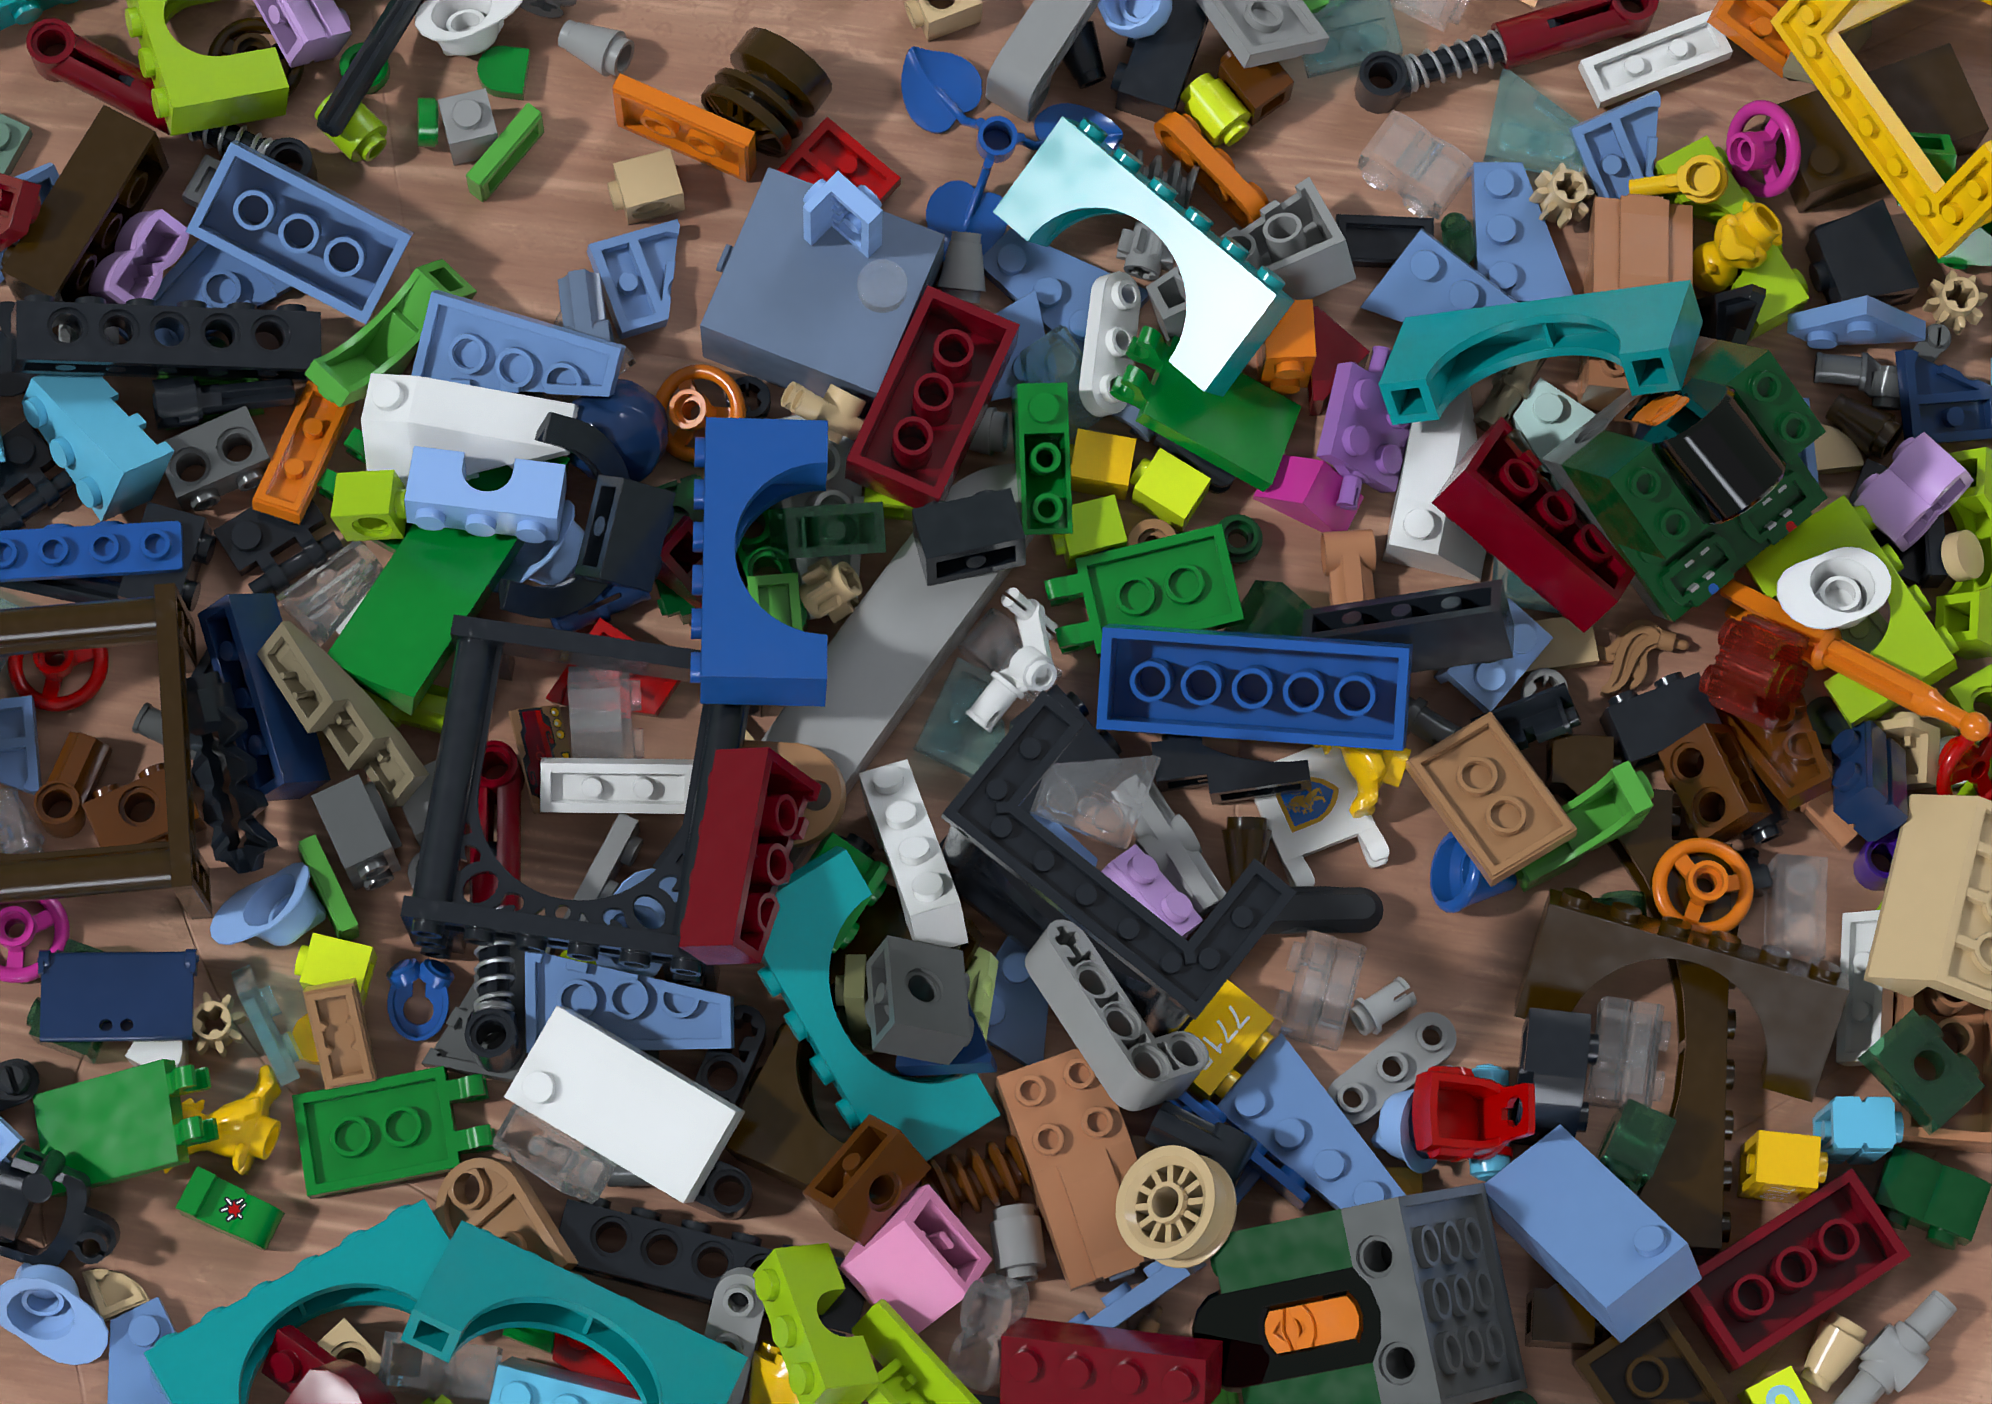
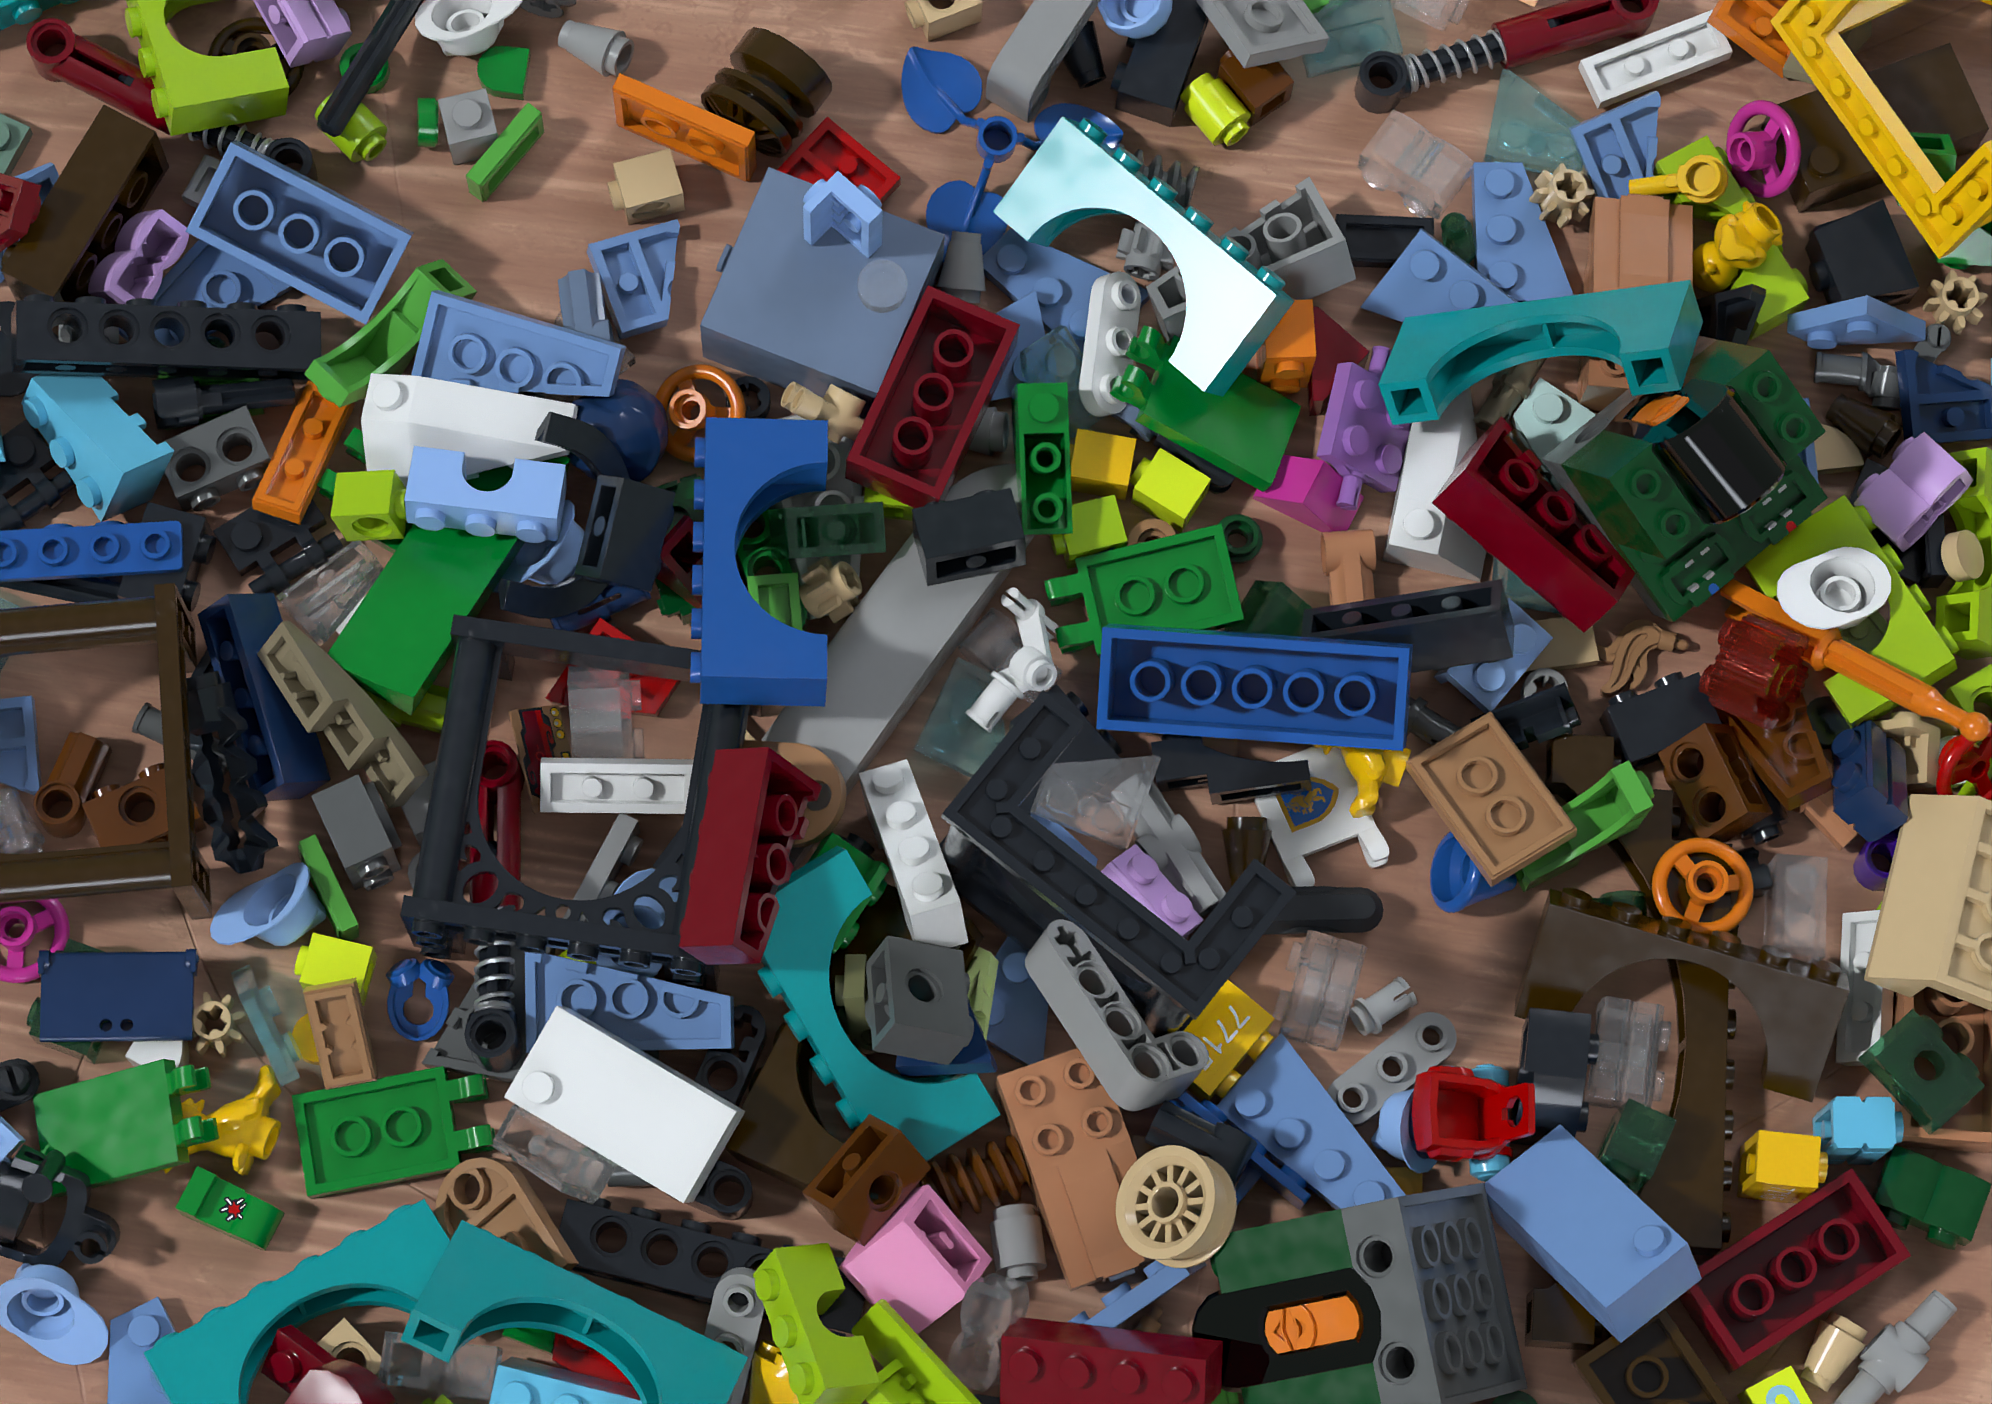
red piece [7,647,109,712] -> none
tan tile [82,1269,150,1322] -> none
orange plate [1154,111,1269,228] -> none

